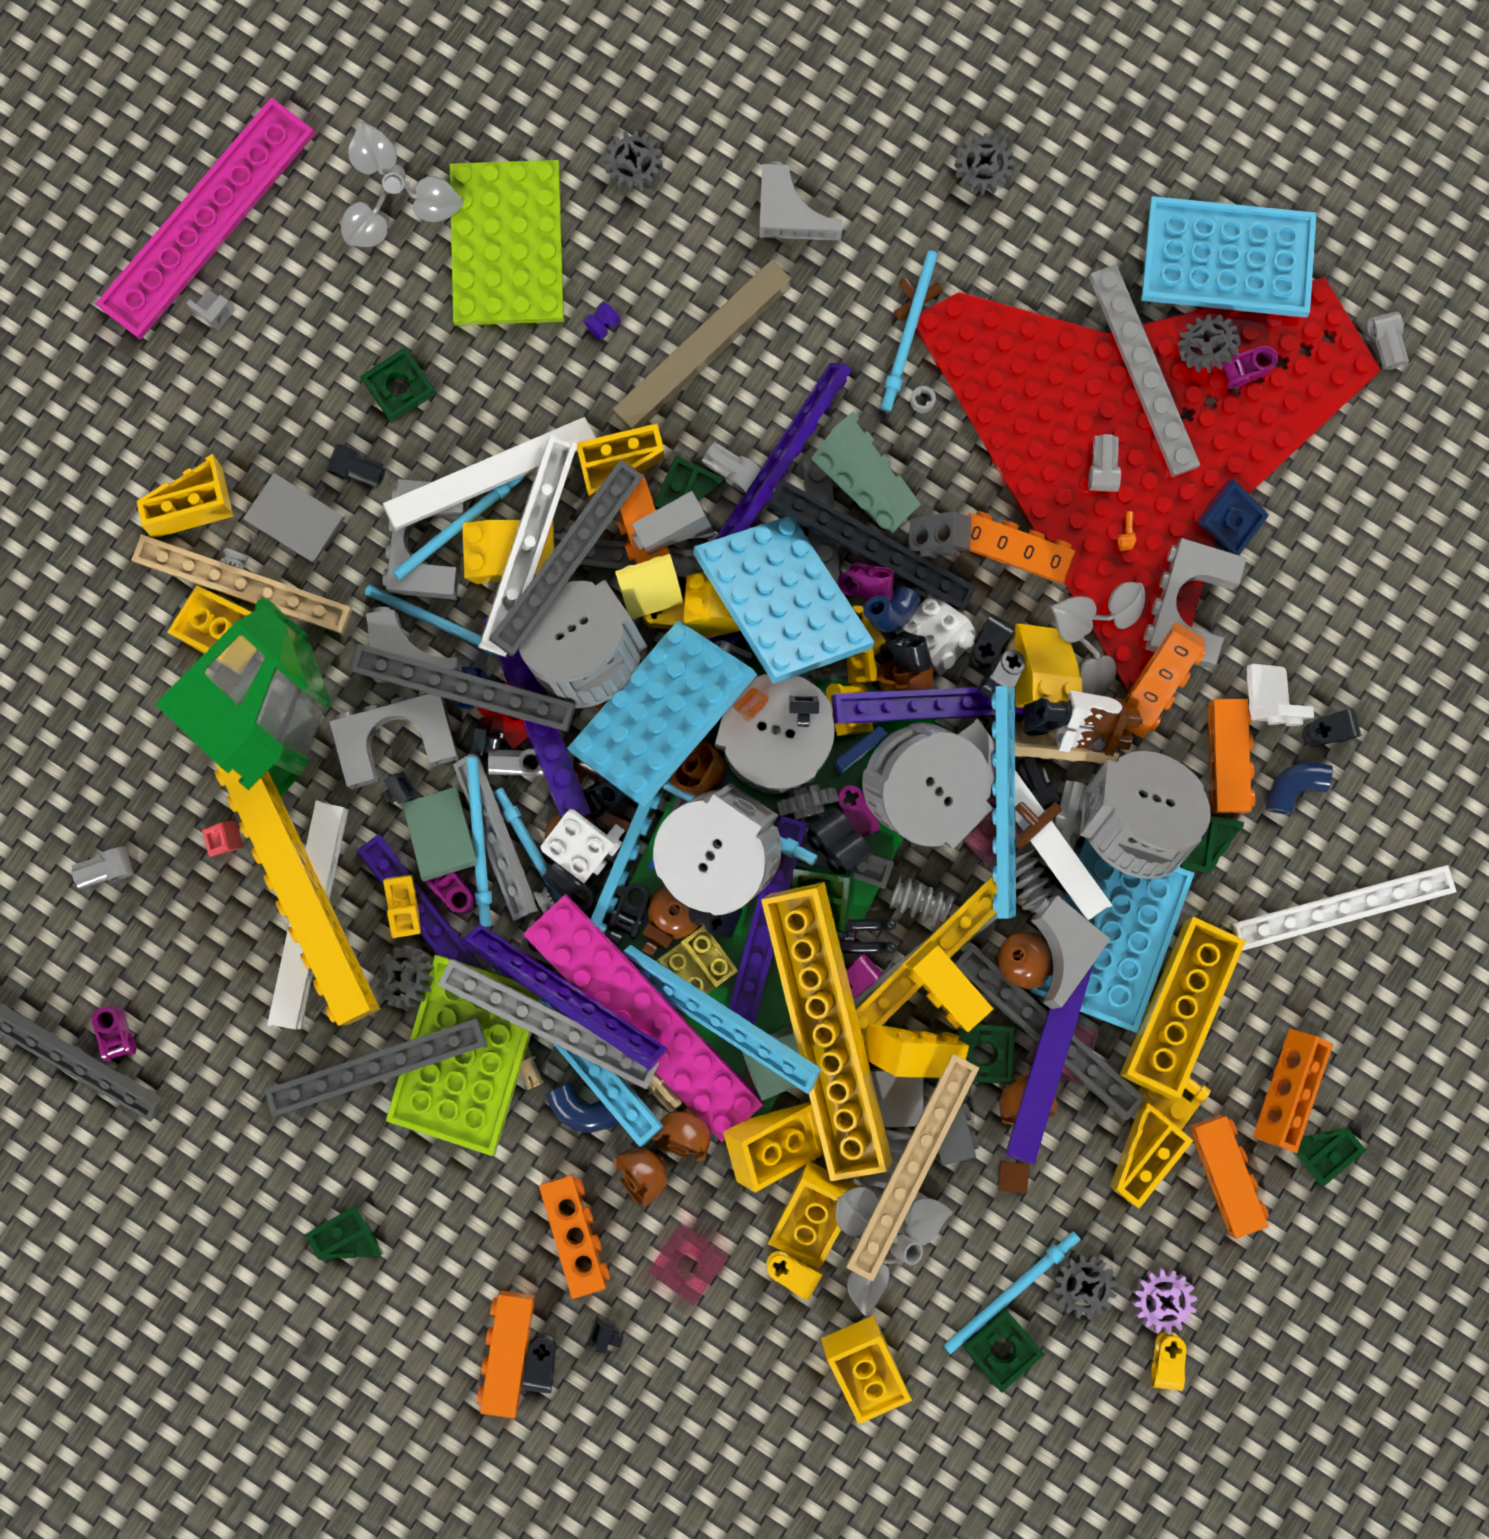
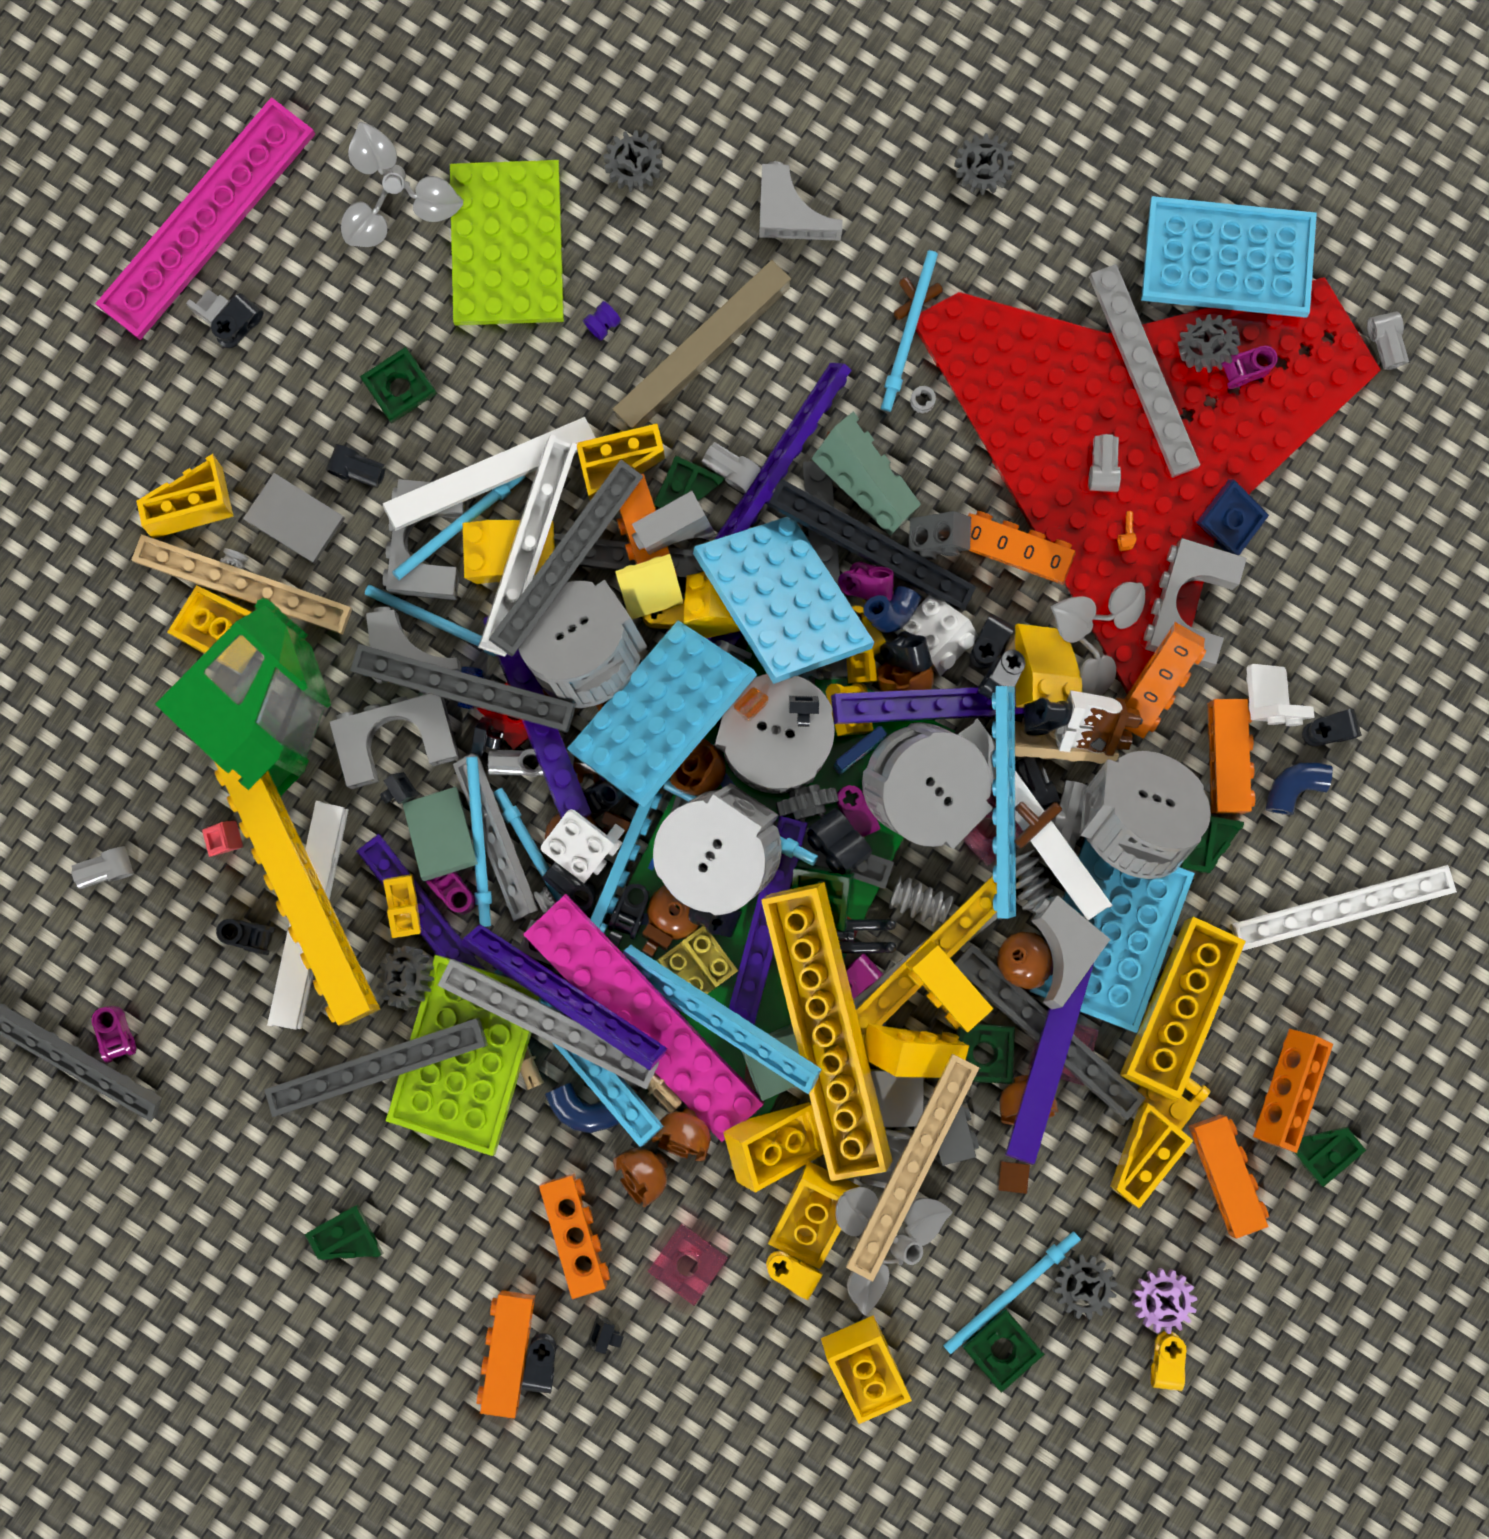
none -> black piece [211,293,264,348]
none -> black piece [216,919,276,955]

